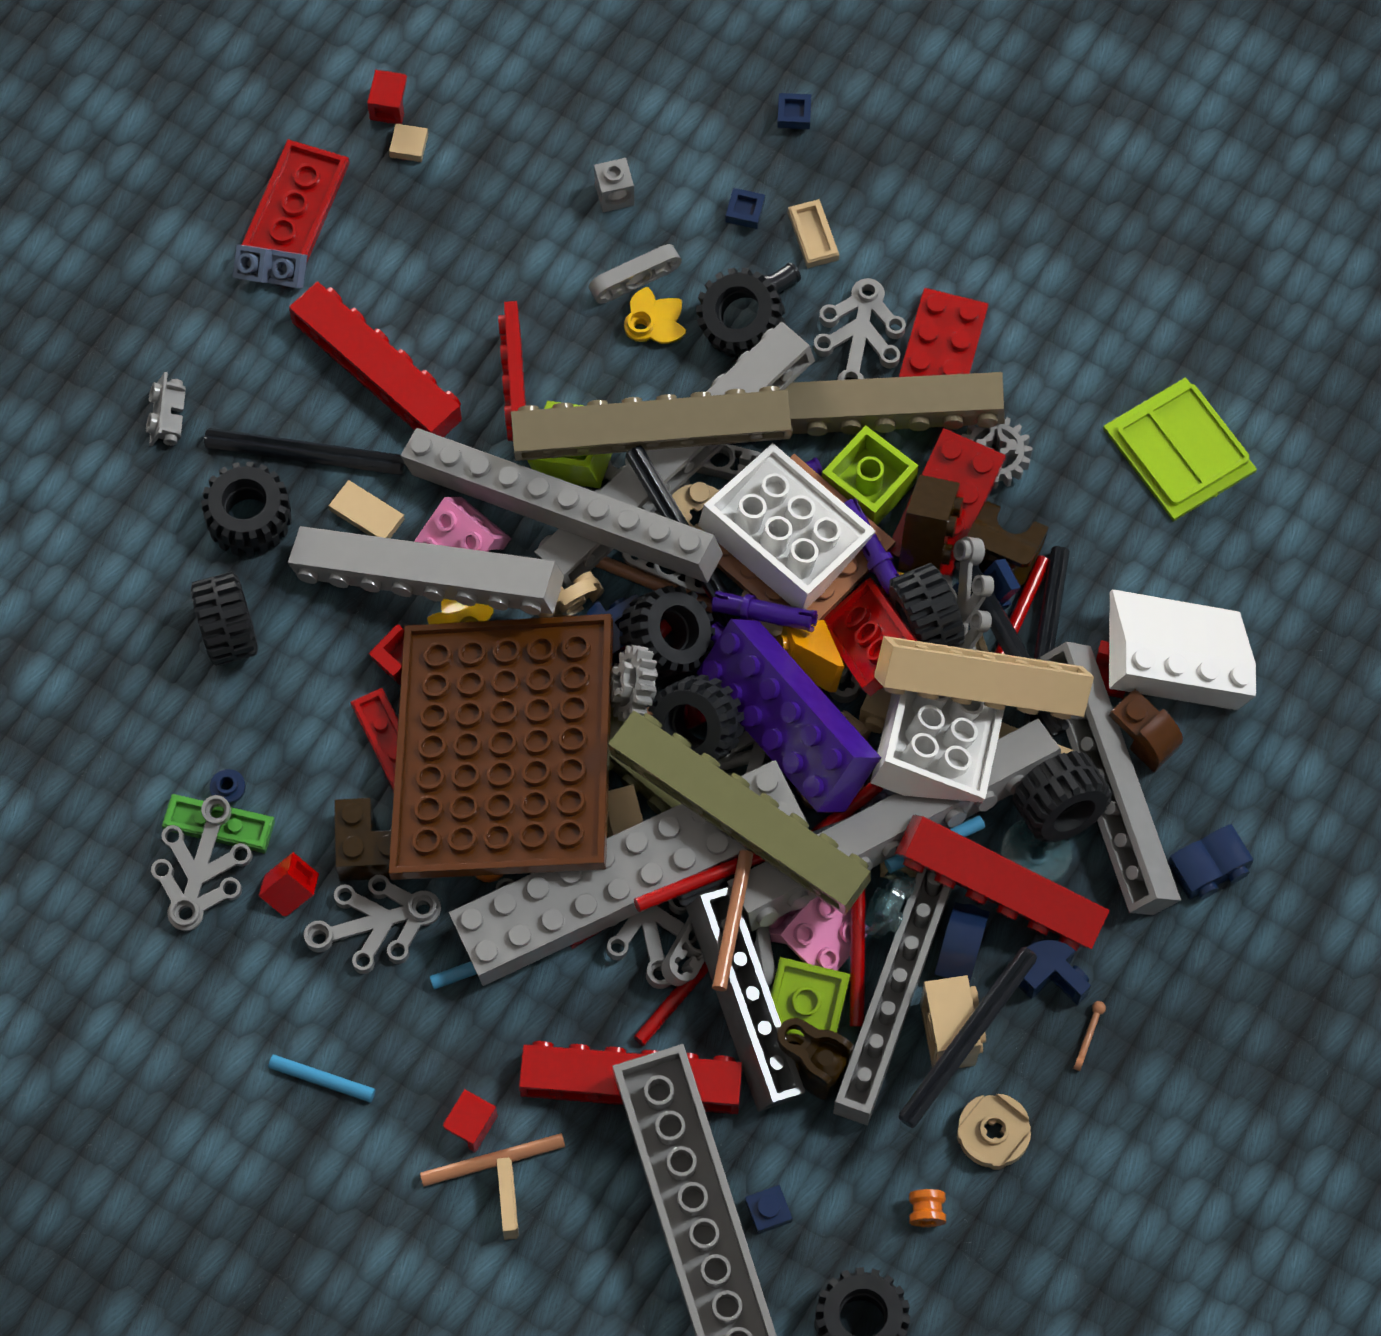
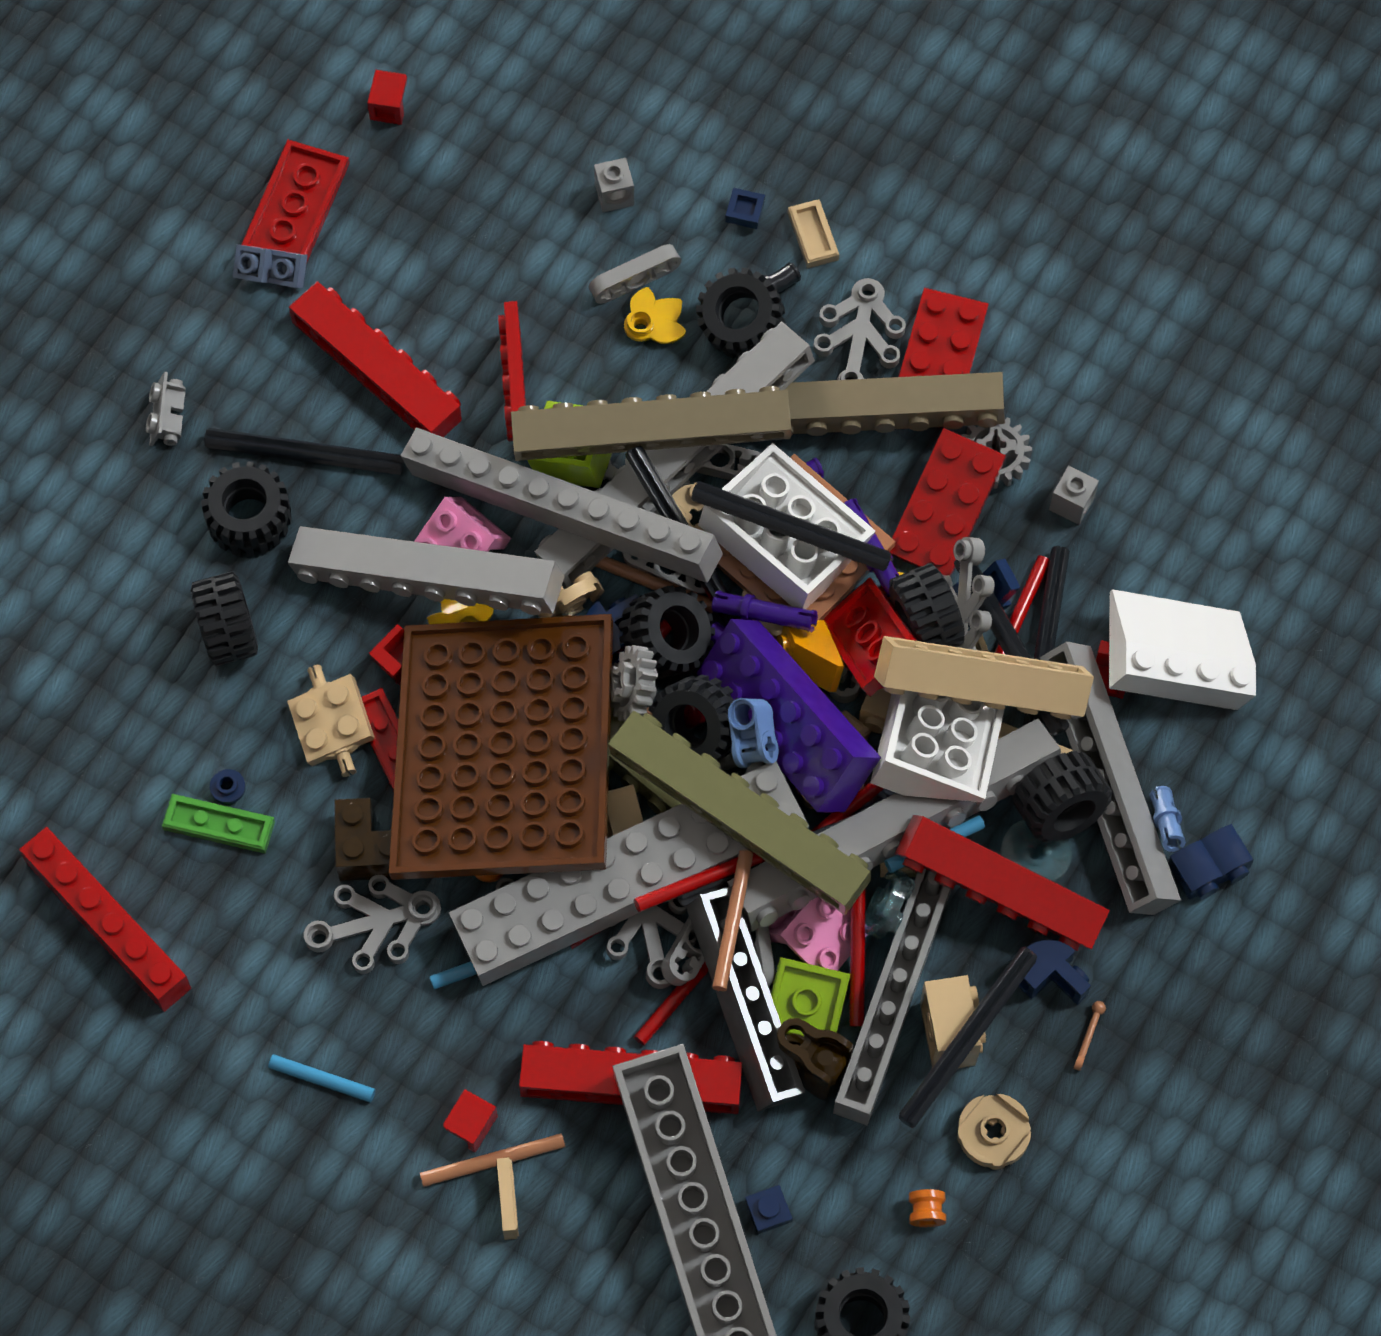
light grey plant [151,795,253,931] -> none
red panel [259,852,319,916] -> none
tan tile [328,480,405,538] -> none
tan tile [389,124,428,162] -> none
dark blue plate [777,93,811,129] -> none
lime brick [822,425,919,525] -> none
dark brown brick [898,475,964,572] -> none
dark blue brick [935,902,990,984] -> none
dark brown piece [967,501,1049,588] -> none
lime piece [1103,377,1257,522] -> none
reddish brown brick [1109,689,1183,773] -> none
none -> red brick [19,826,192,1012]
none -> tan plate [287,665,375,777]
none -> black axle [691,481,891,571]
none -> medium blue piece [728,698,779,768]
none -> light grey brick [1049,466,1099,525]
none -> medium blue pin [1149,786,1186,852]

